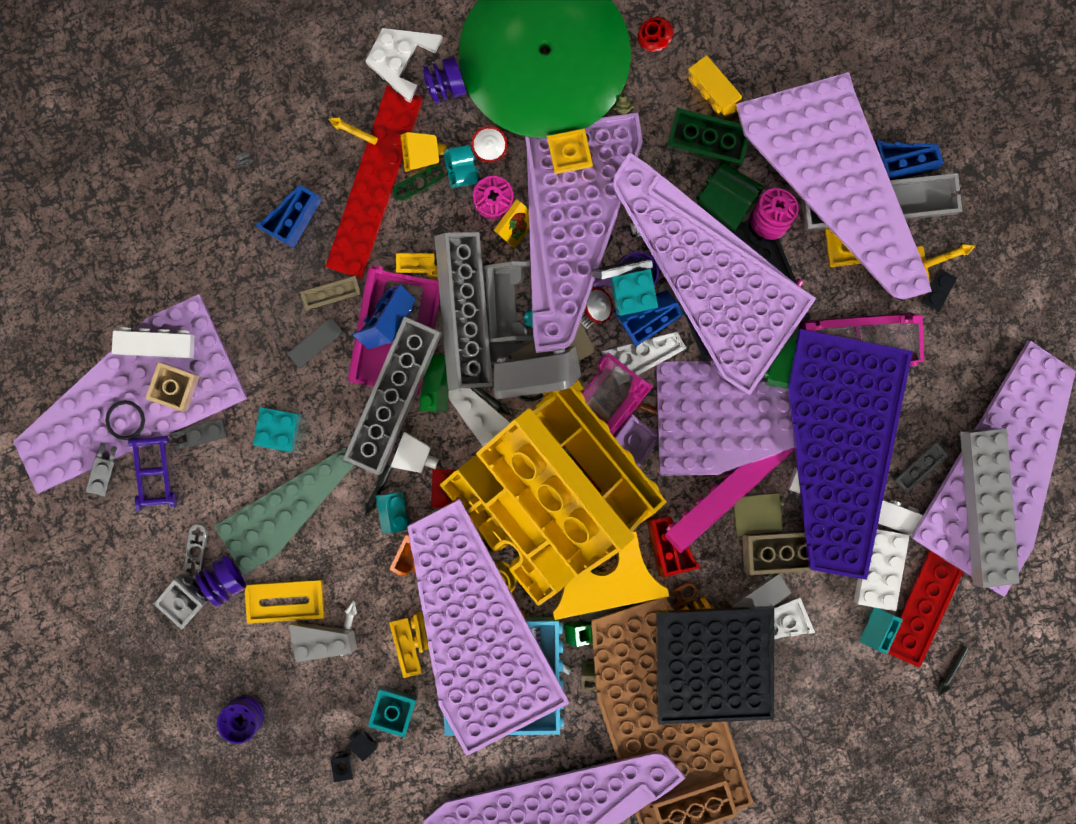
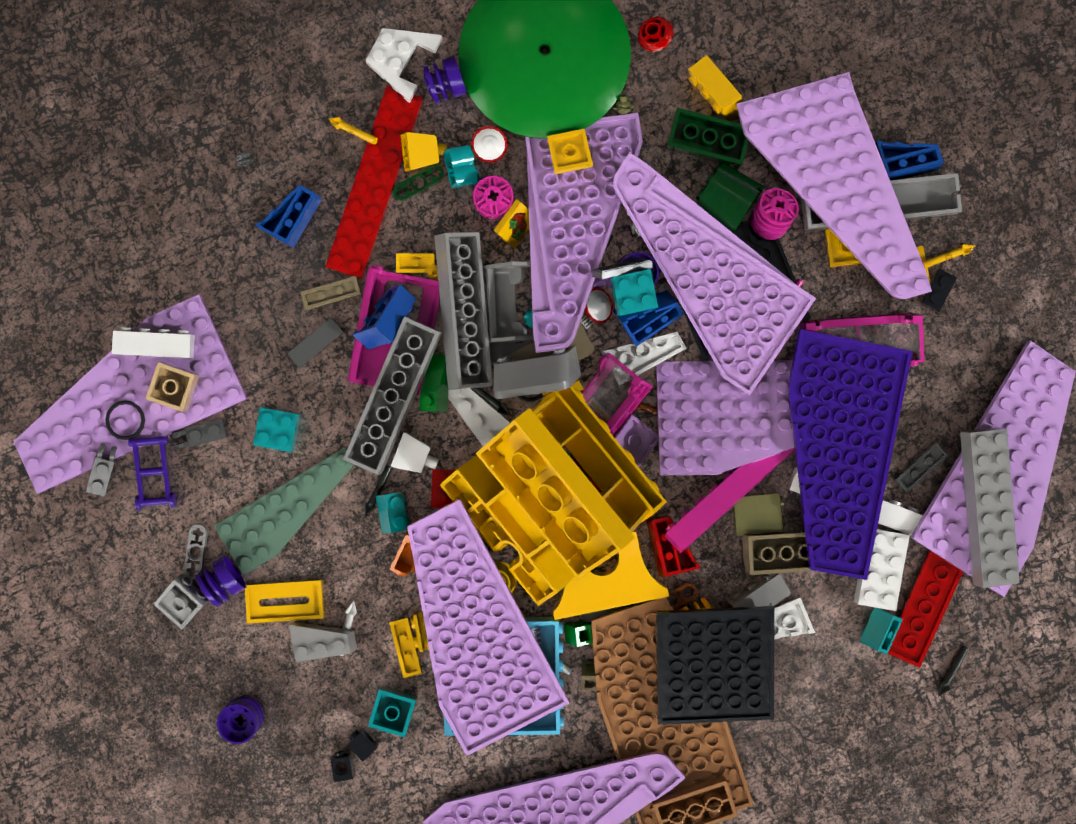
green slope [763,329,799,389] -> none

